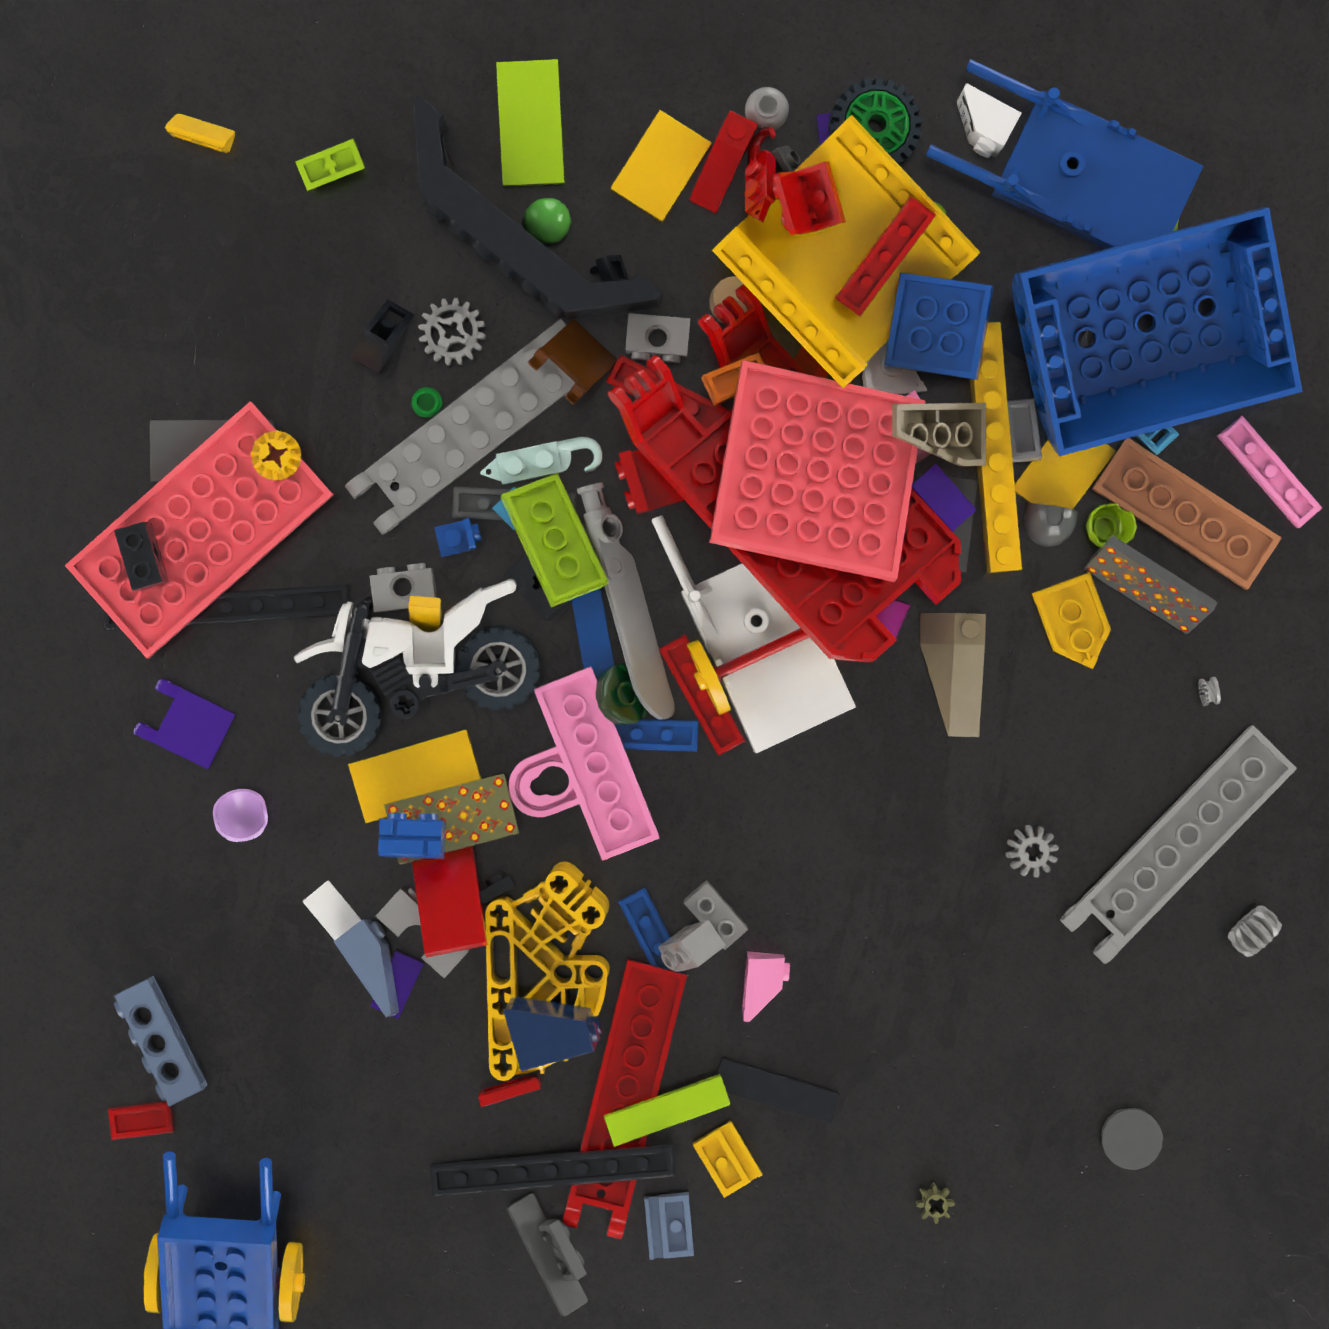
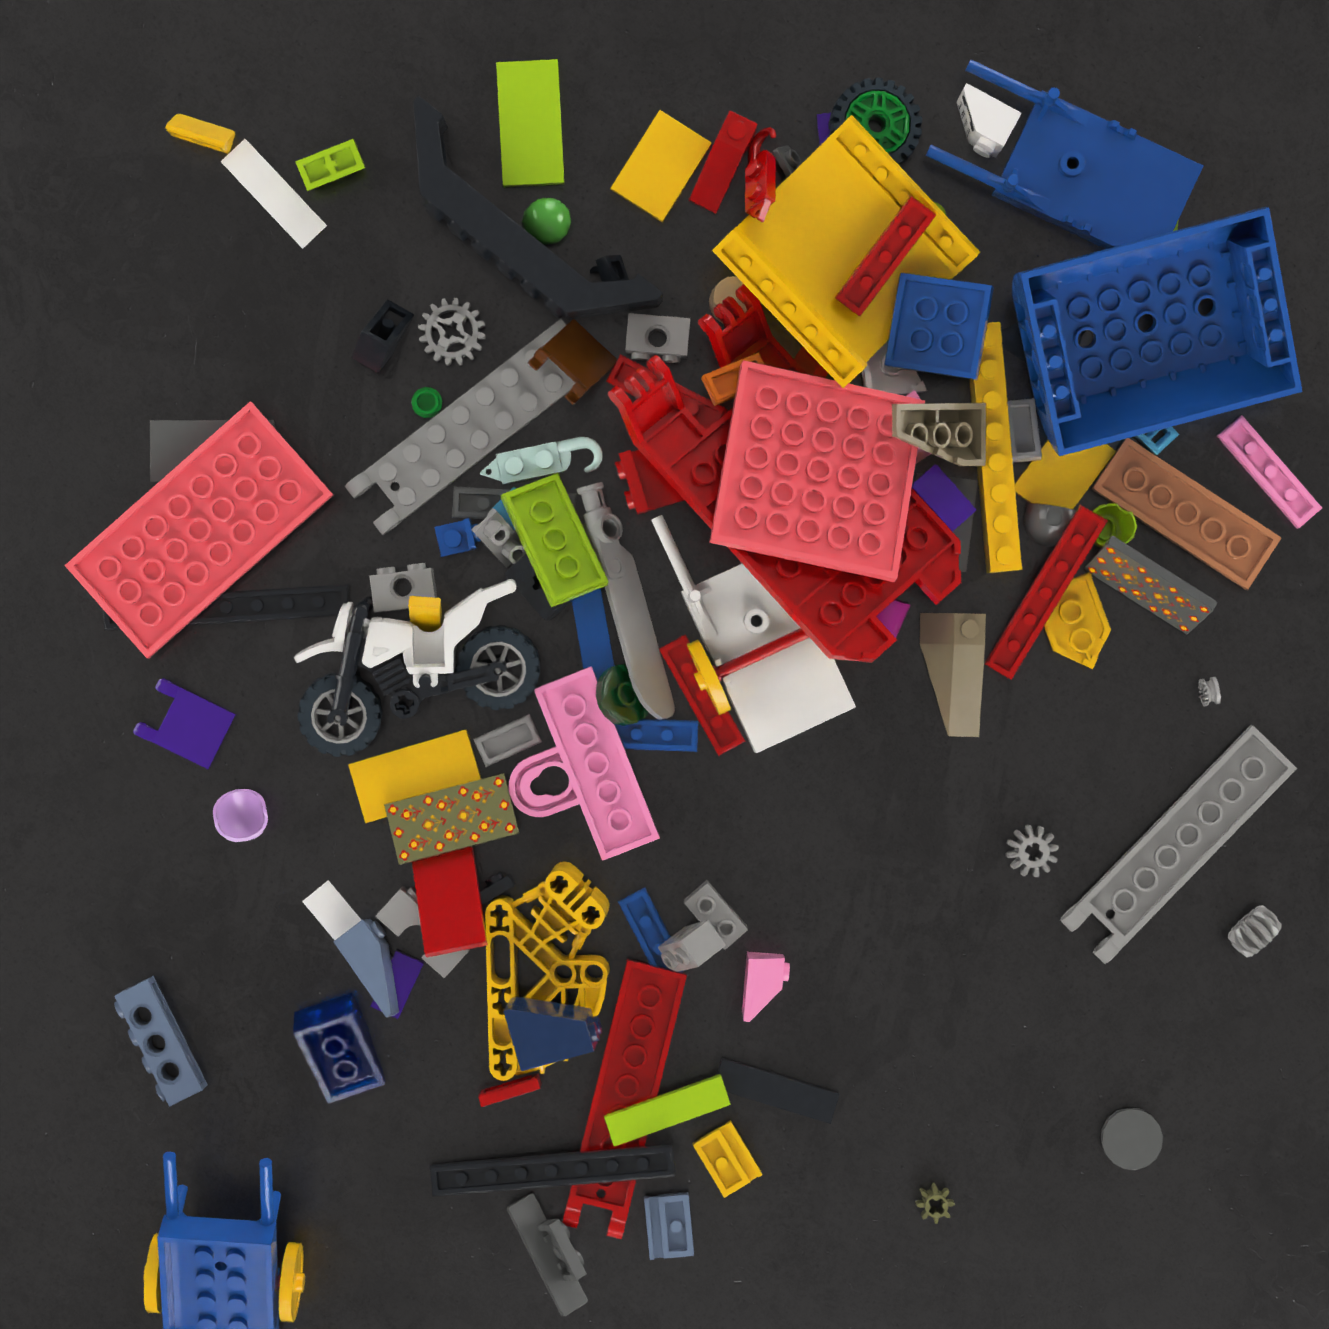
red tile [108,1101,174,1140] -> none
black brick [114,521,169,591] -> none
yellow gear [250,430,301,481] -> none
blue brick [378,813,446,859] -> none
light grey piece [745,87,789,131] -> none
red bracket [773,161,846,236] -> none
none -> white sticker [221,139,327,249]
none -> clear blue slope [293,992,386,1104]
none -> light grey hips [471,508,526,568]
none -> light grey tile [473,714,542,767]
none -> red tile [985,504,1108,680]

